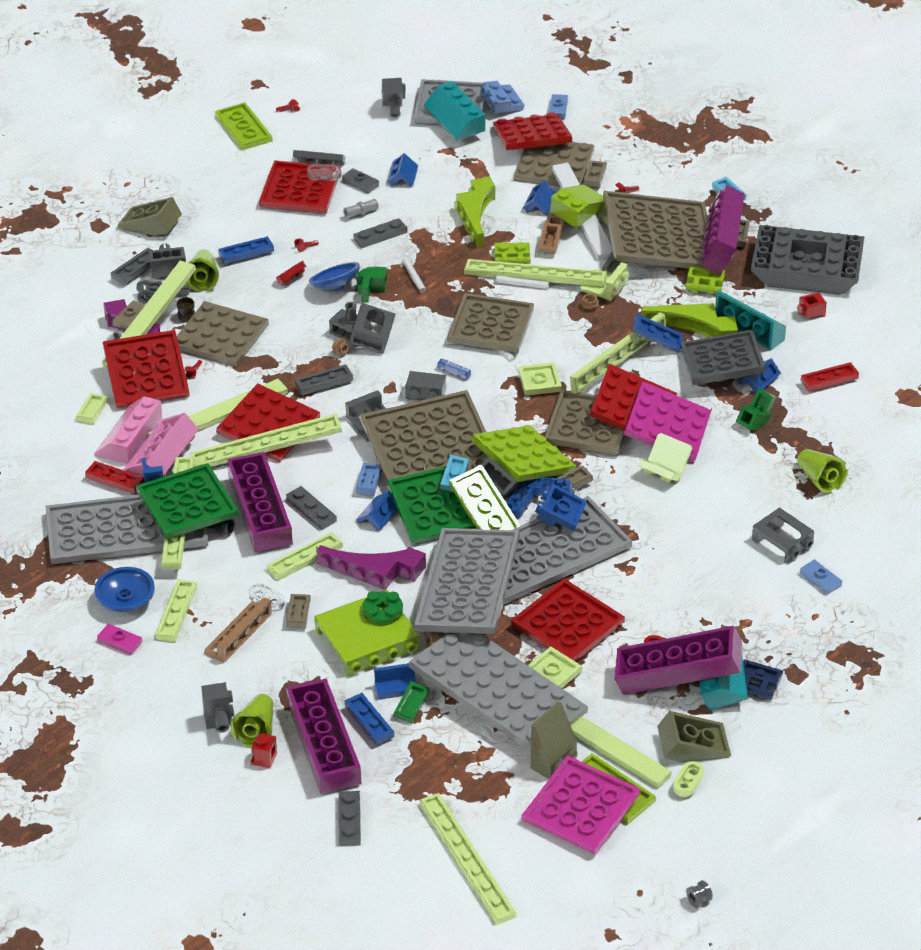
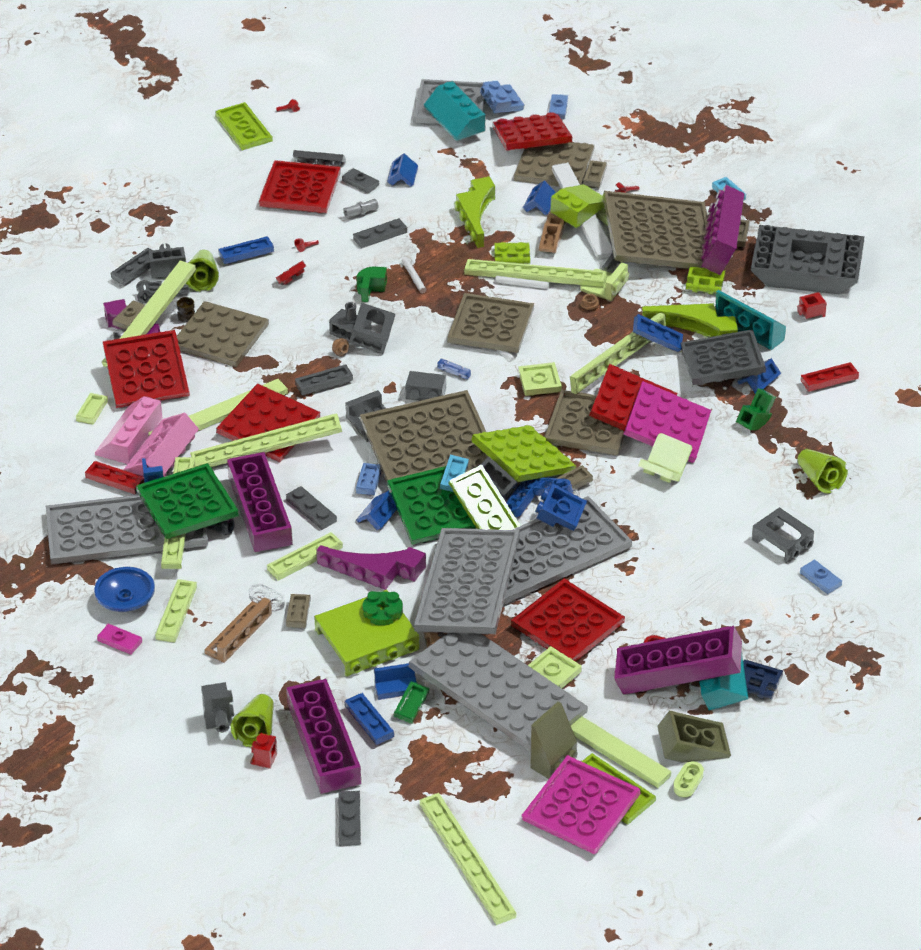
olive slope [117,197,182,236] -> none
red hand [185,360,202,378] -> none
clear plate [307,164,341,181] -> none
blue dish [309,262,360,291] -> none
dark grey brick [381,77,406,117] -> none
dark grey wheel [686,880,713,908] -> none

